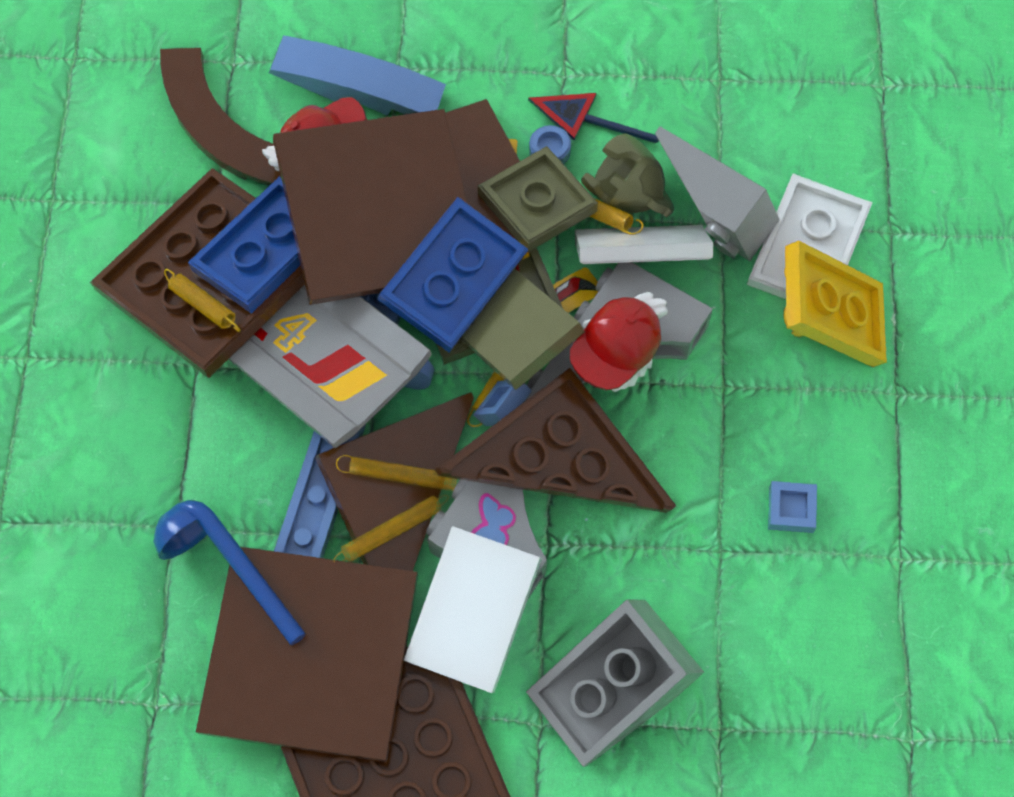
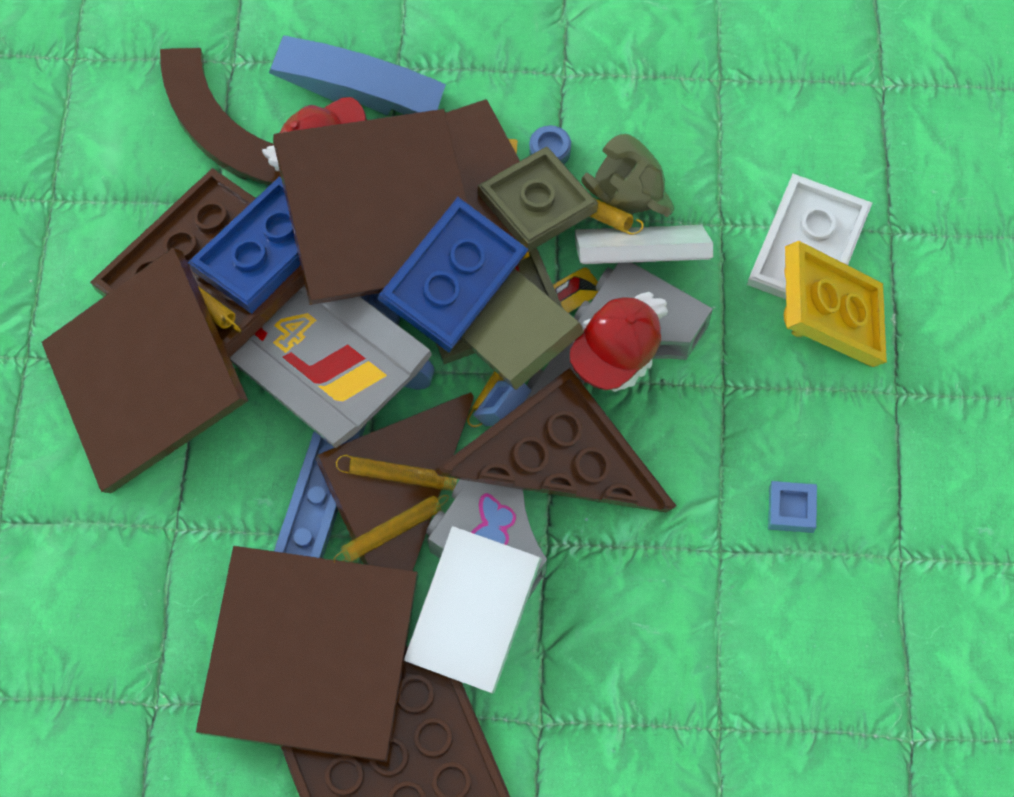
blue piece [153,500,306,646] -> none
light grey slope [526,599,704,767] -> none
piece [528,93,659,143] -> none
light grey slope [655,126,779,261] -> none
none -> reddish brown tile [42,247,248,494]

